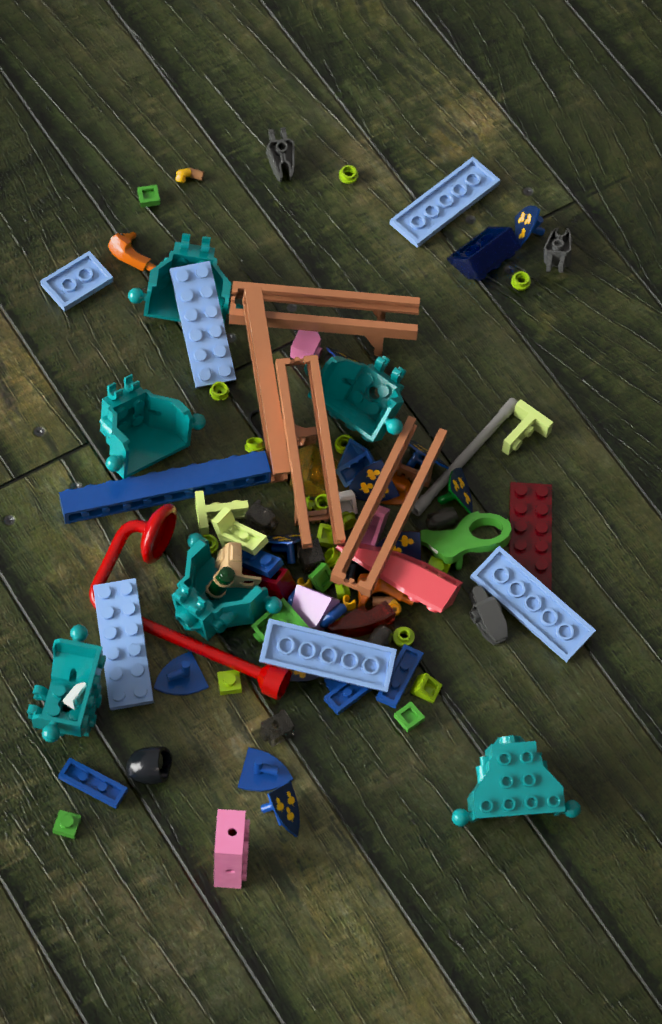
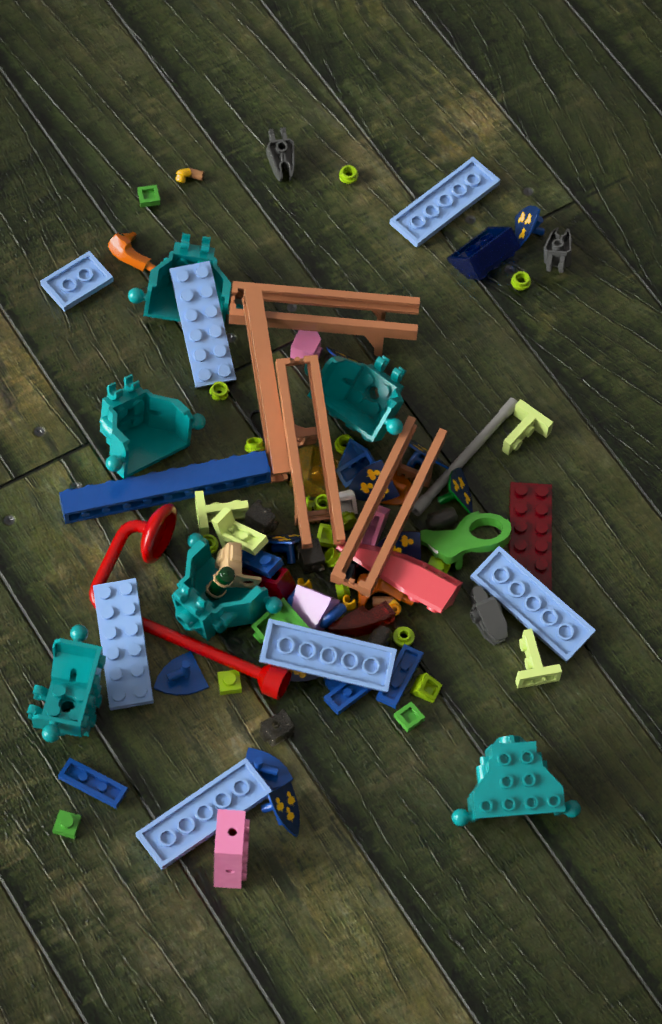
white slope [63,682,87,710] -> none
black piece [126,746,173,784] -> none
bright green plate [308,562,333,593] -> none
none -> light blue plate [136,758,272,870]
none -> yellowish green bracket [515,629,562,689]

